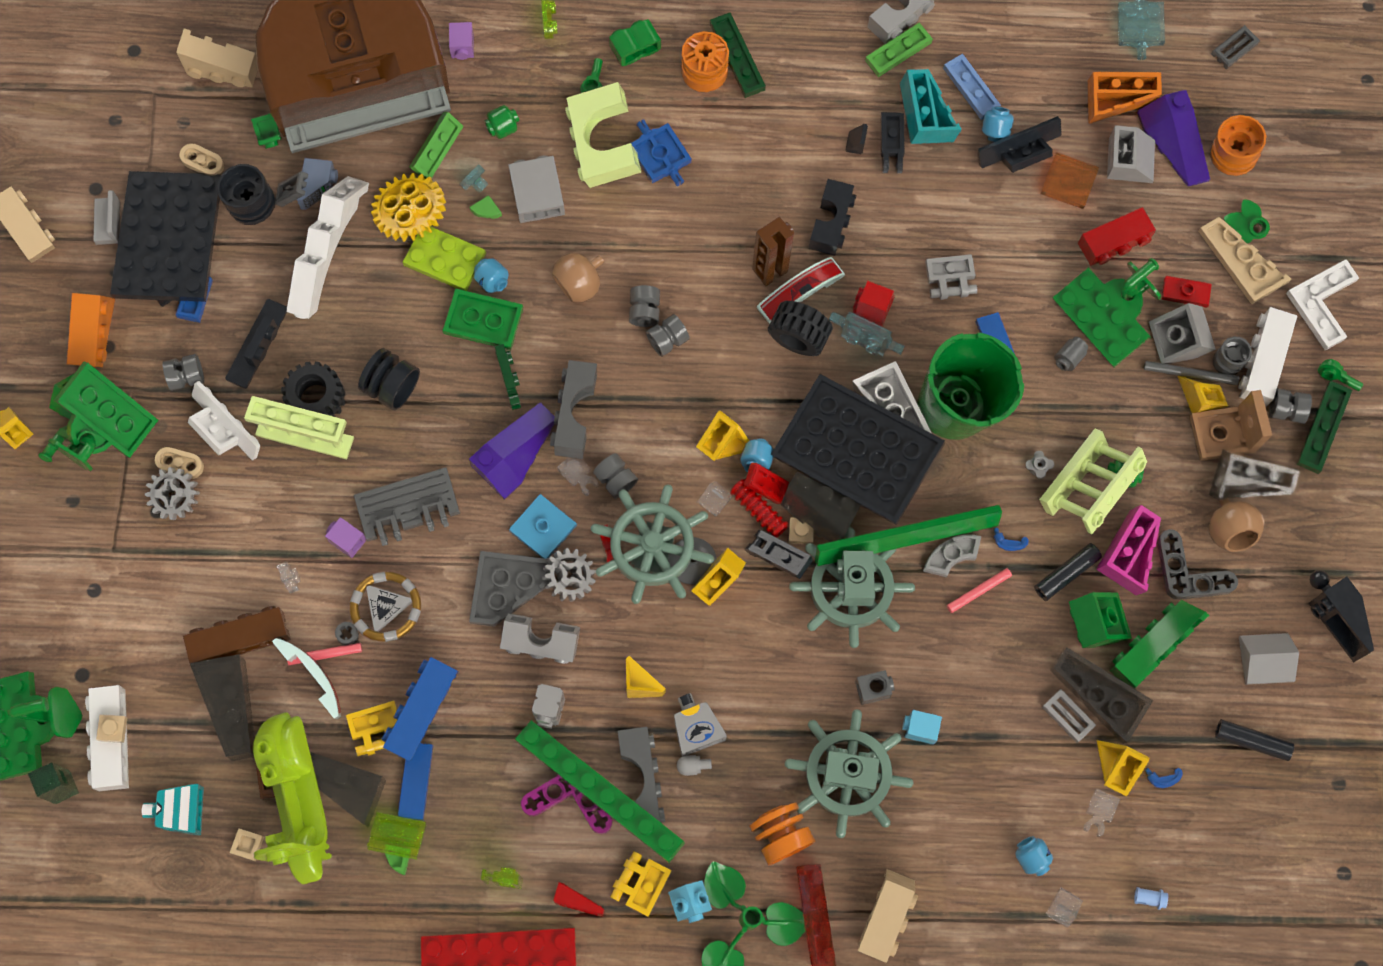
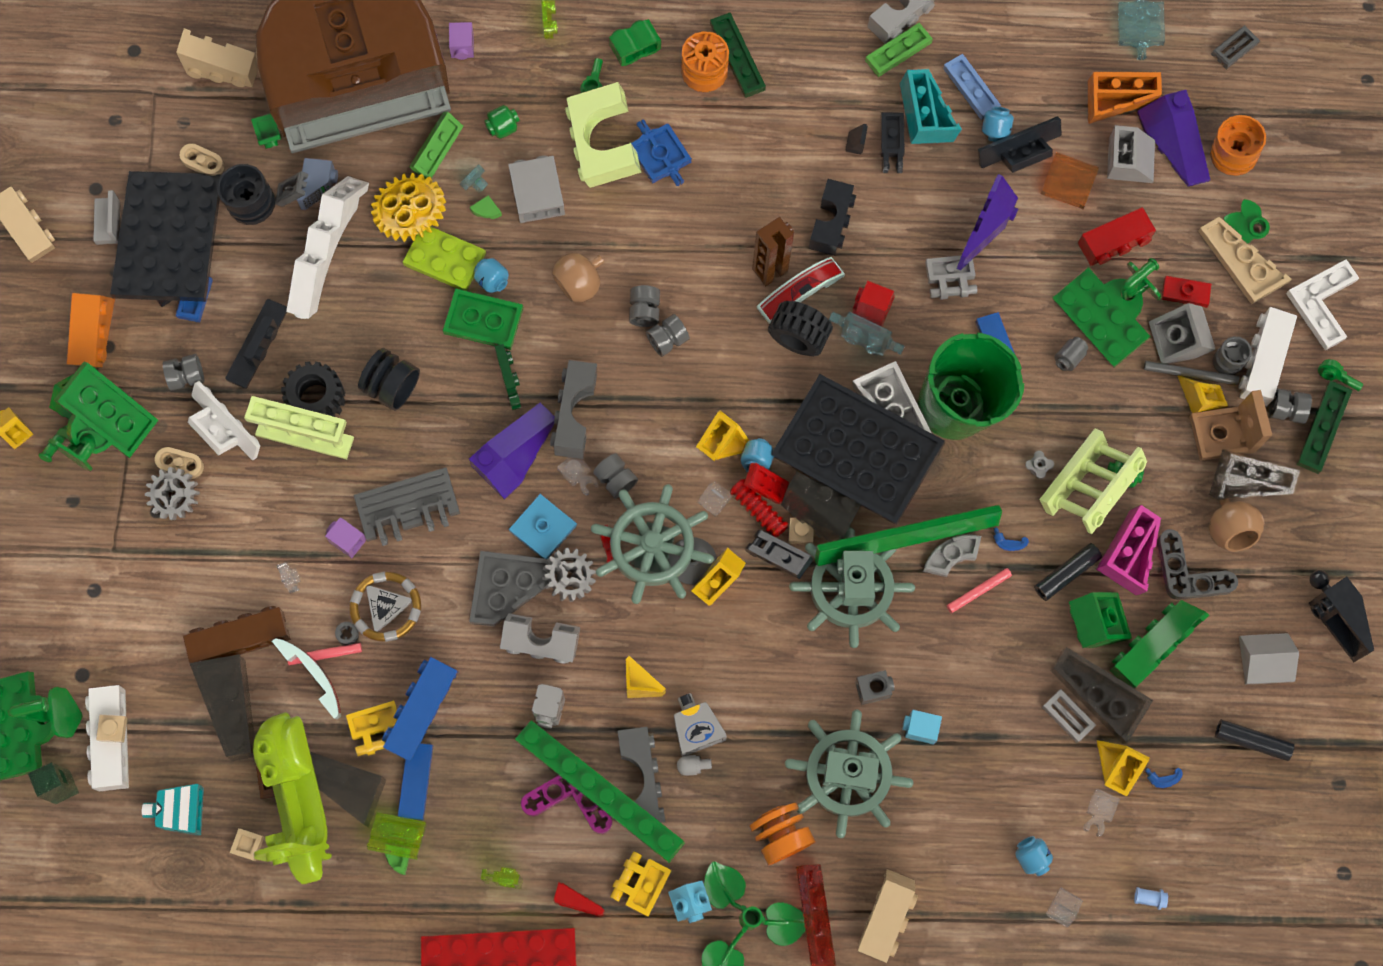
none -> dark purple wedge [956,174,1018,271]

